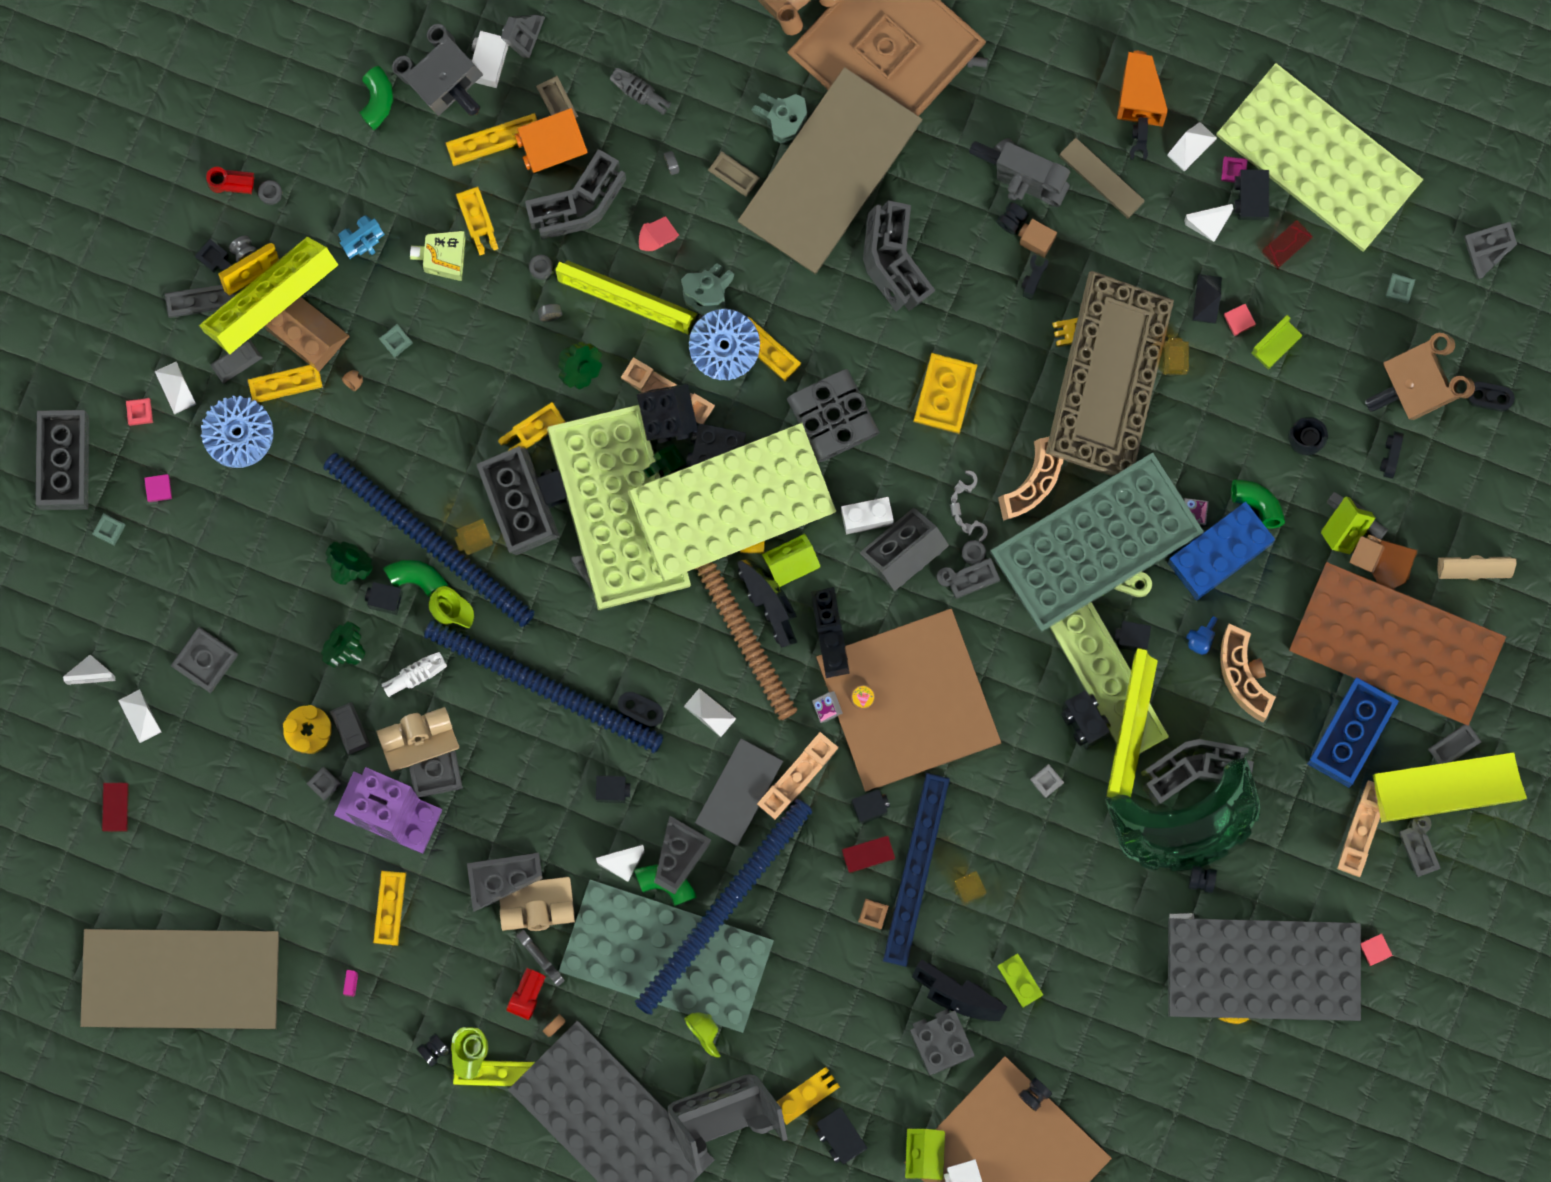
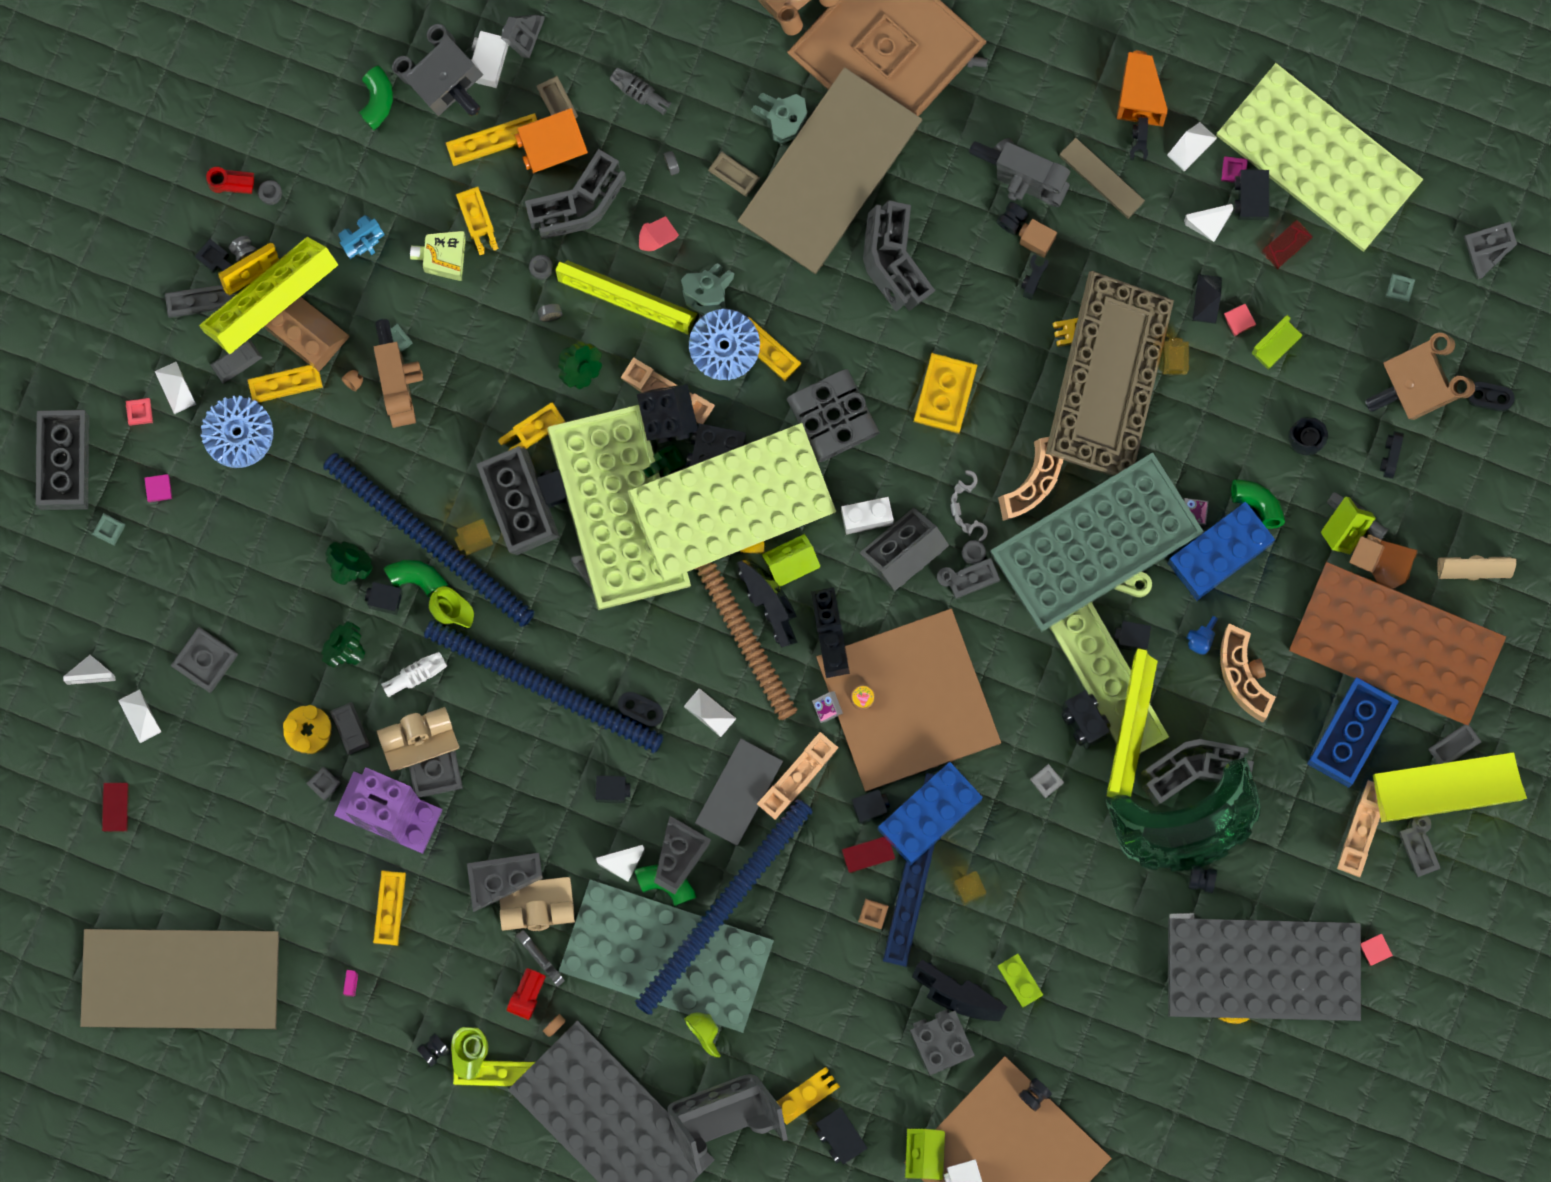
none -> medium nougat piece [374,319,423,428]
none -> blue brick [878,762,983,866]

